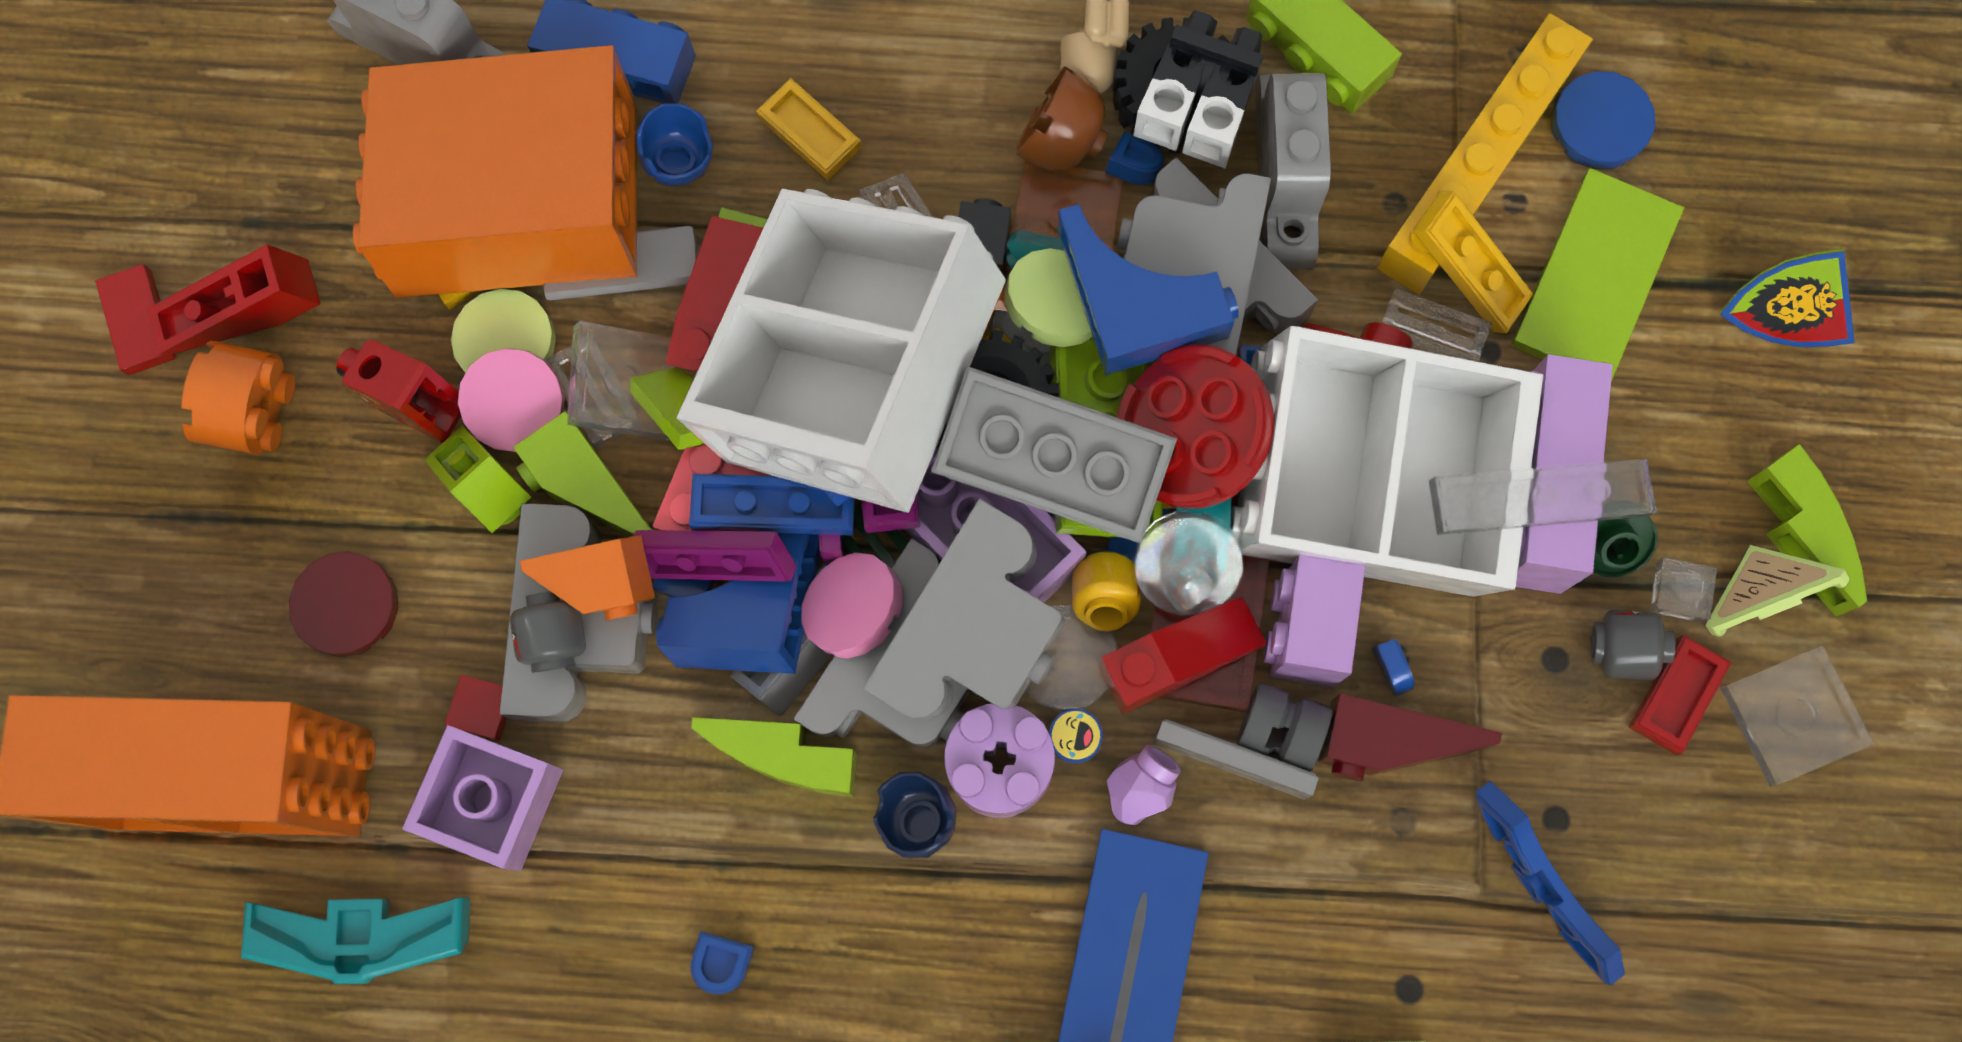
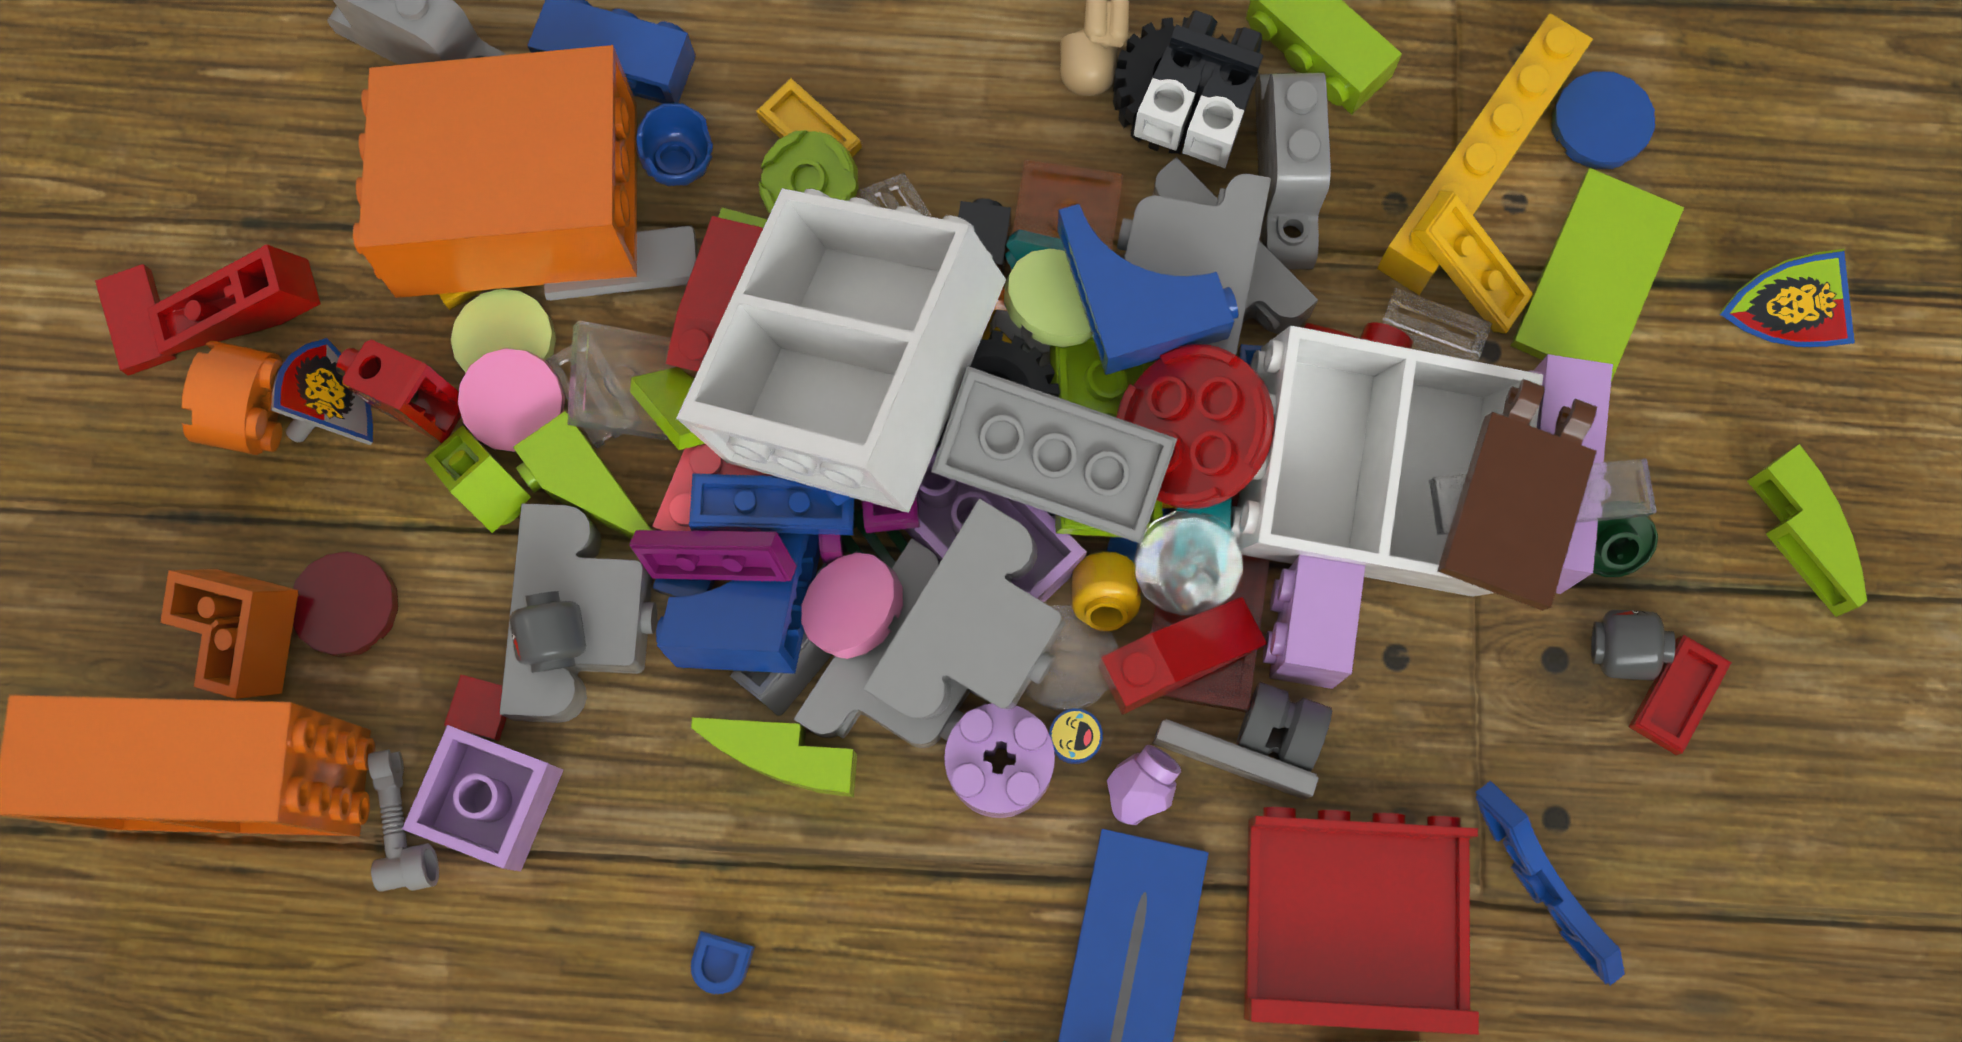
teal plate [241,897,470,984] -> none
orange slope [520,535,655,620] -> none
dark blue hair [873,772,957,858] -> none
dark orange cylinder [1016,66,1108,171] -> none
blue tile [1105,132,1164,185] -> none
dark red slope [1318,693,1502,781] -> none
blue tile [1371,639,1415,697] -> none
clear plate [1650,557,1717,623] -> none
tile [1705,545,1850,637] -> none
clear tile [1720,645,1874,787] -> none
none -> orange brick [160,569,298,699]
none -> shield [271,338,373,445]
none -> light grey brick [368,749,439,892]
none -> lime tile [759,130,859,213]
none -> red panel [1244,807,1479,1035]
none -> reddish brown tile [1437,379,1597,610]

